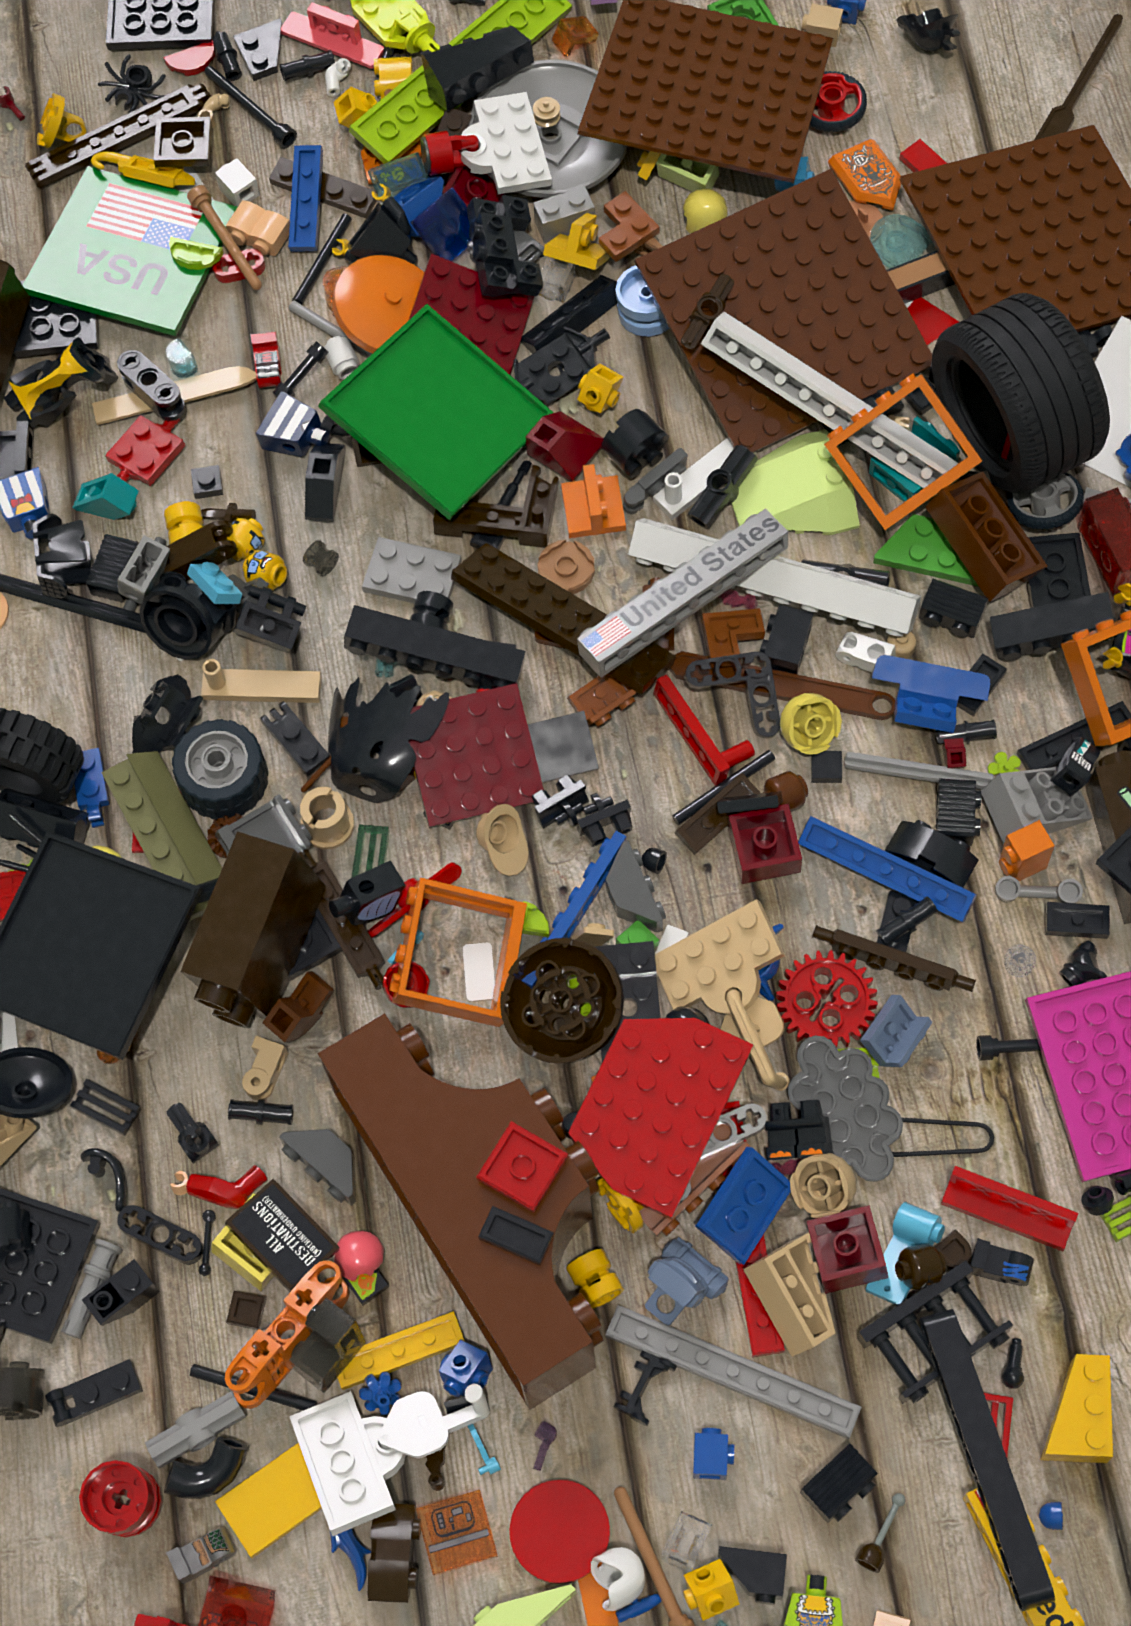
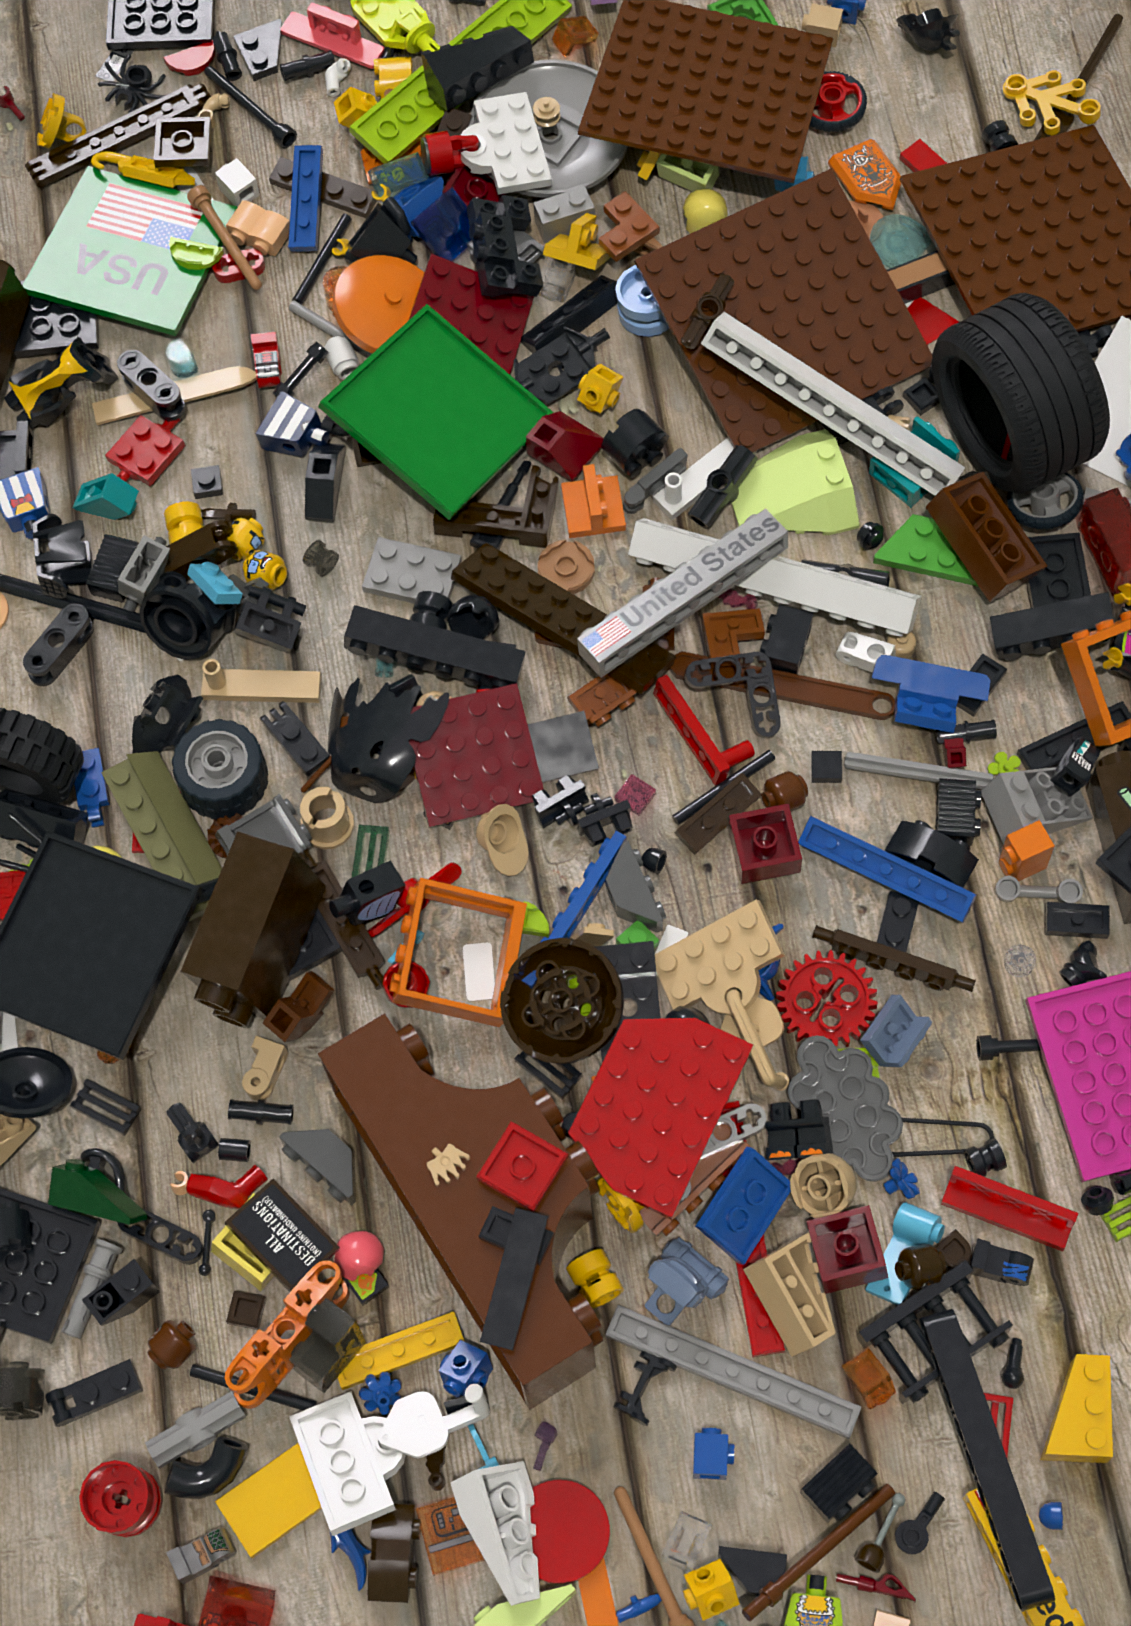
white helmet [591,1547,645,1611] -> none
black tile [717,791,783,814] -> none
light yellow cylinder [780,693,842,754] -> none
orange window [824,373,983,530] -> none
black pin [876,896,938,946] -> none
black brick [919,578,989,638] -> none
none -> black piece [23,604,94,686]
none -> dark green slope [48,1159,147,1225]
none -> sticker [95,49,135,81]
none -> reddish brown head [147,1320,196,1370]
none -> black hinge [218,1138,251,1162]
none -> tan piece [427,1144,470,1187]
none -> black hair [447,594,499,639]
none -> white wedge [450,1461,540,1606]
none -> black tile [480,1208,549,1351]
none -> black tile [514,1051,583,1100]
none -> clear pink tile [614,774,656,816]
none -> reddish brown bar [742,1484,895,1622]
none -> dark red hand [836,1573,916,1602]
none -> clear orange bracket [842,1349,896,1410]
none -> black plate [857,522,884,550]
none -> blue plant [884,1158,920,1199]
none -> black plate [895,1491,945,1555]
none -> black wheel [964,1138,1007,1177]
none -> black wheel [982,120,1018,152]
none -> yellow plant [1003,70,1101,135]

